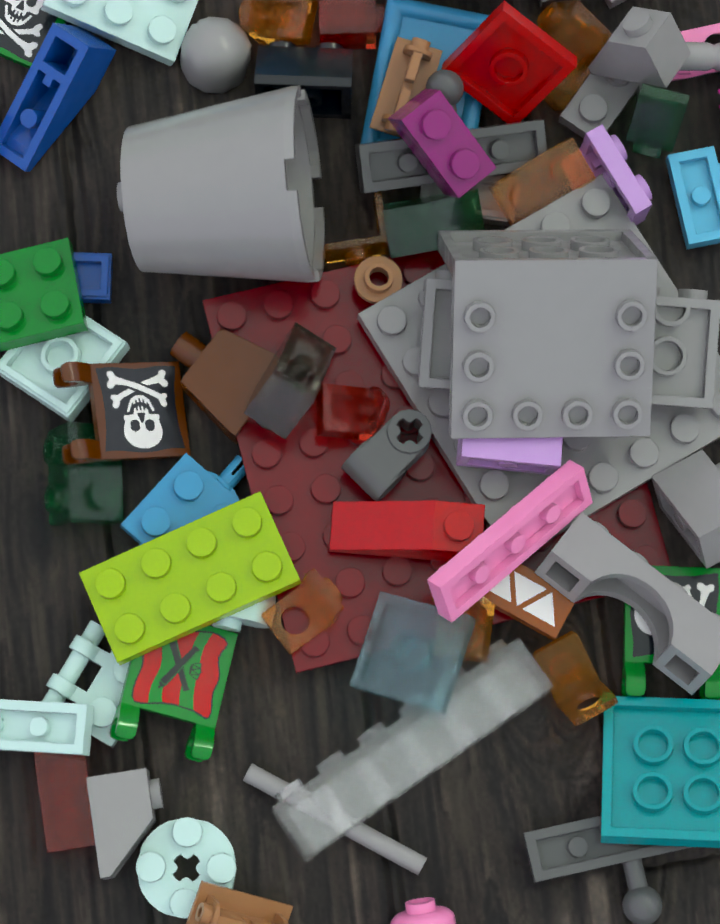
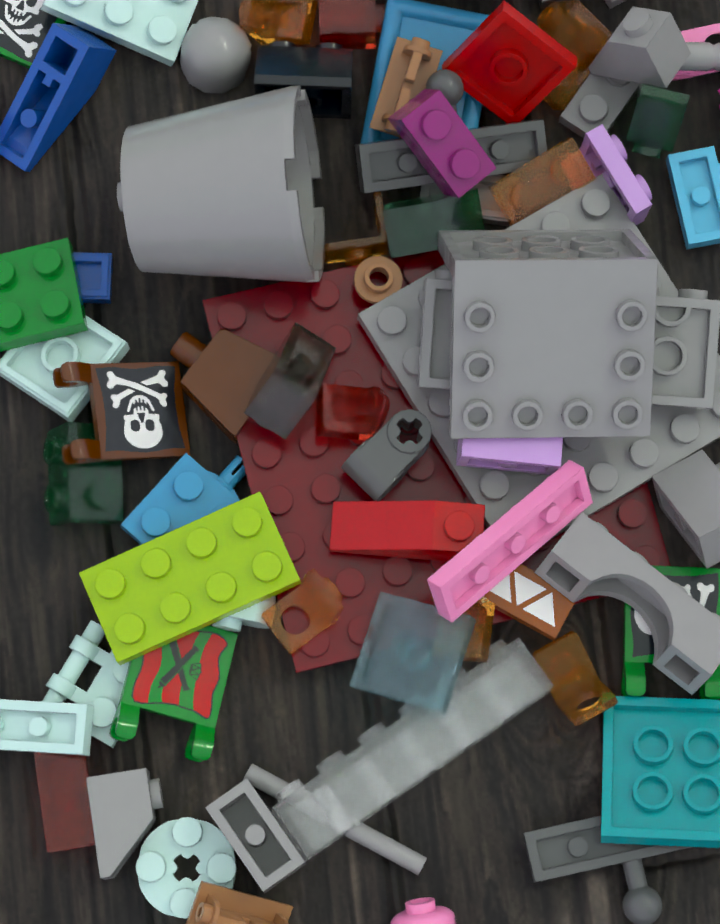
none -> light grey brick [205,778,306,893]

